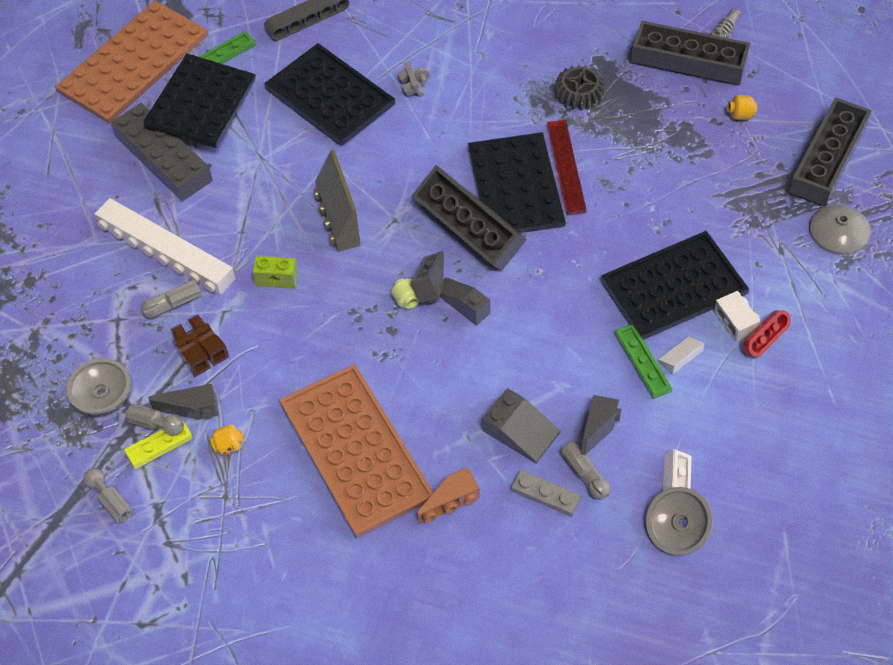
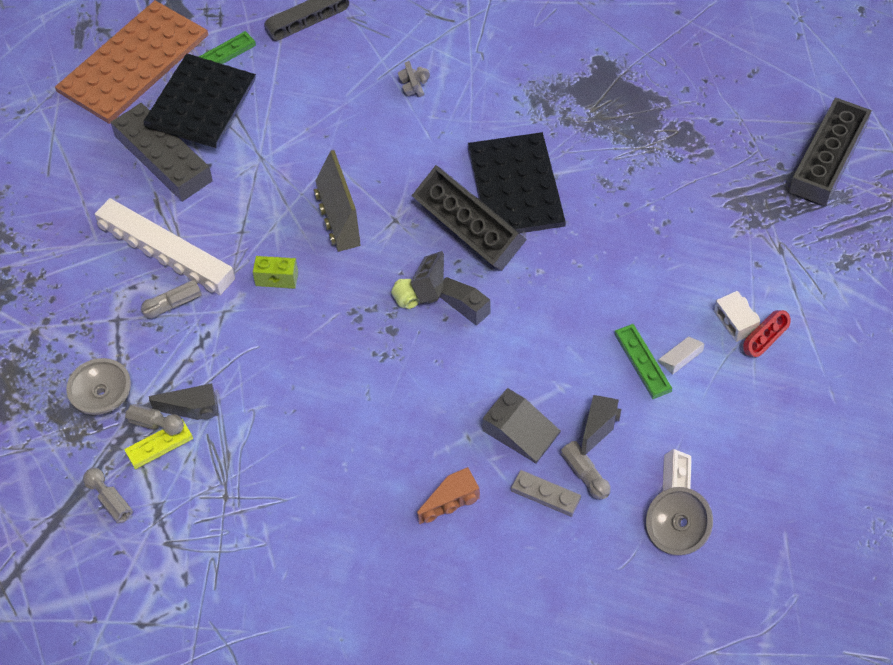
reddish brown hips [170,314,229,378] -> none
yellow head [210,424,244,456] -> none
black plate [264,43,395,146] -> none
nougat plate [279,364,434,539] -> none
clear red tile [547,120,586,215] -> none
dark grey gear [555,64,606,110] -> none
black plate [601,230,749,340] -> none
dark grey brick [631,20,750,85] -> none
light grey hinge [711,9,741,38] -> none
yellow head [727,95,757,121] -> none
light grey dish [810,205,871,255] -> none

